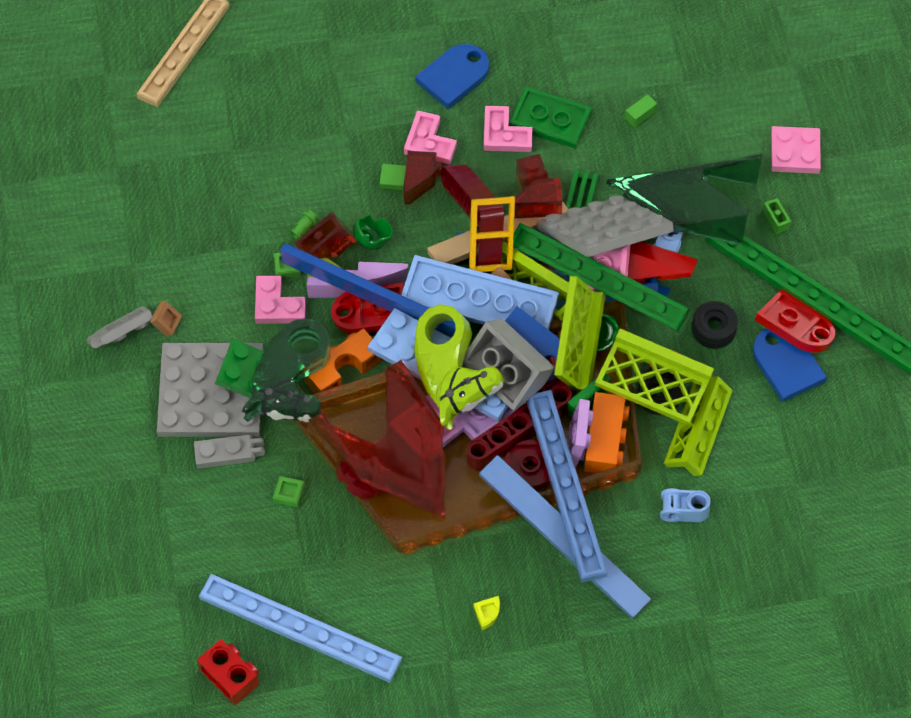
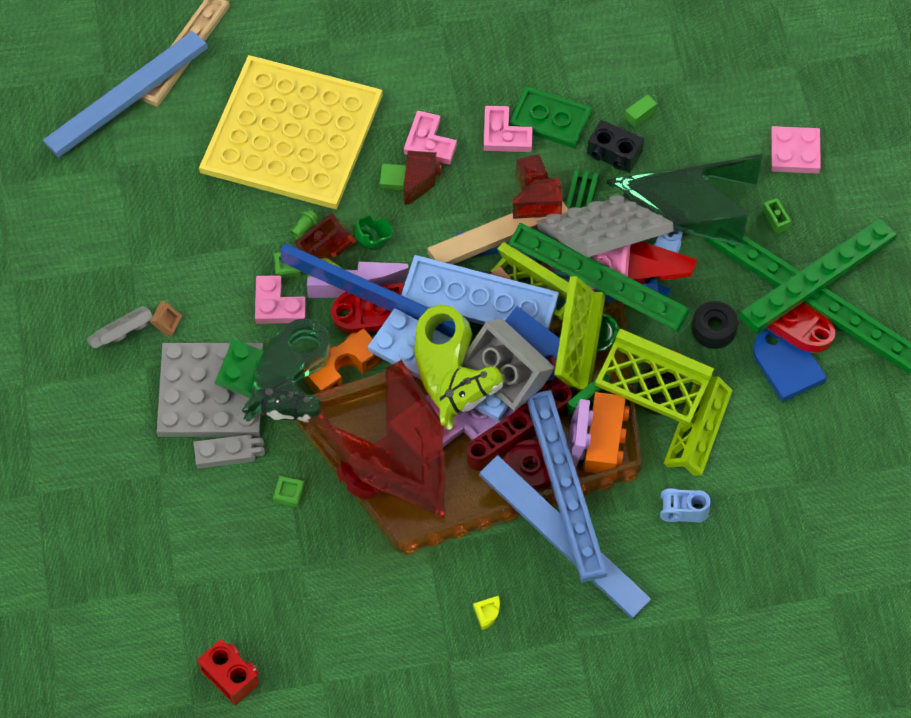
light blue tile [199,574,402,683] -> none
blue tile [415,44,489,109] -> none
dark red beam [441,164,504,266] -> none
yellow window [469,196,515,272] -> none
none -> medium blue tile [43,31,208,158]
none -> light yellow plate [199,55,383,210]
none -> black brick [587,120,644,173]
none -> green plate [739,219,897,334]

